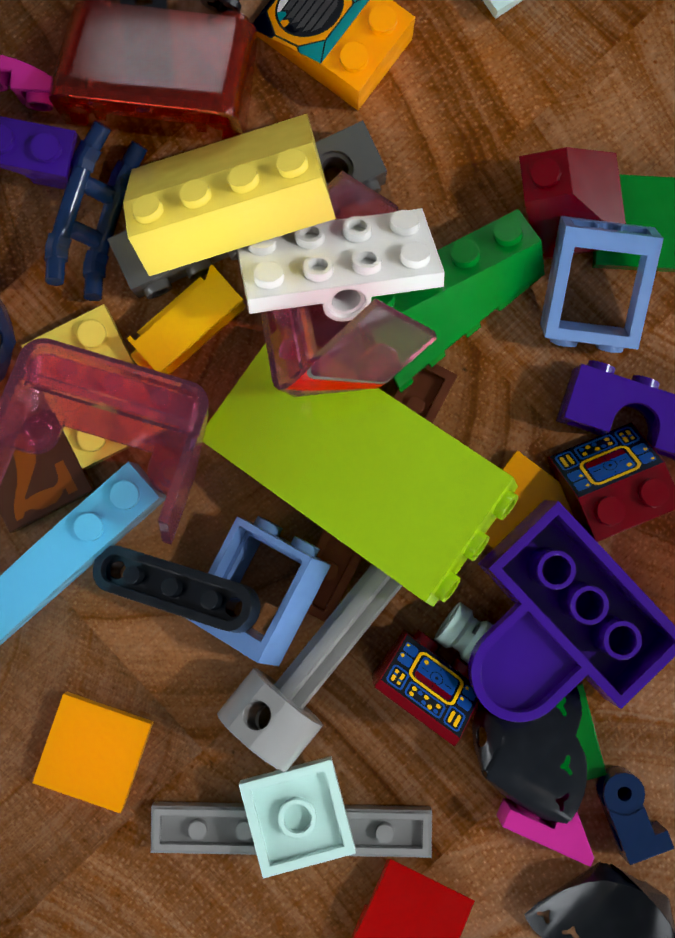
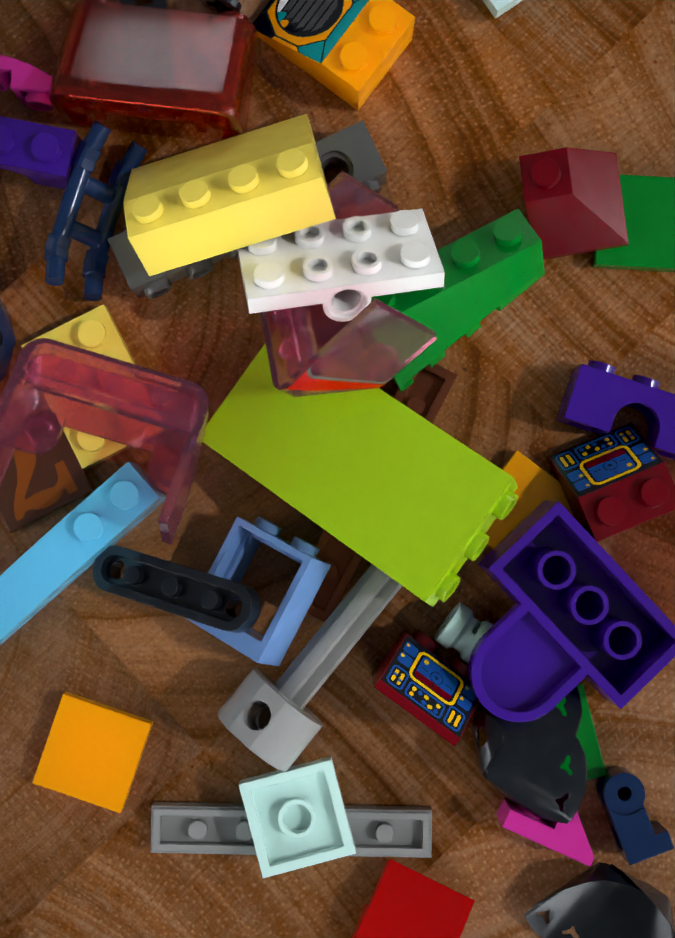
yellow window [127,264,247,379] -> none
medium blue window [540,216,664,353] -> none

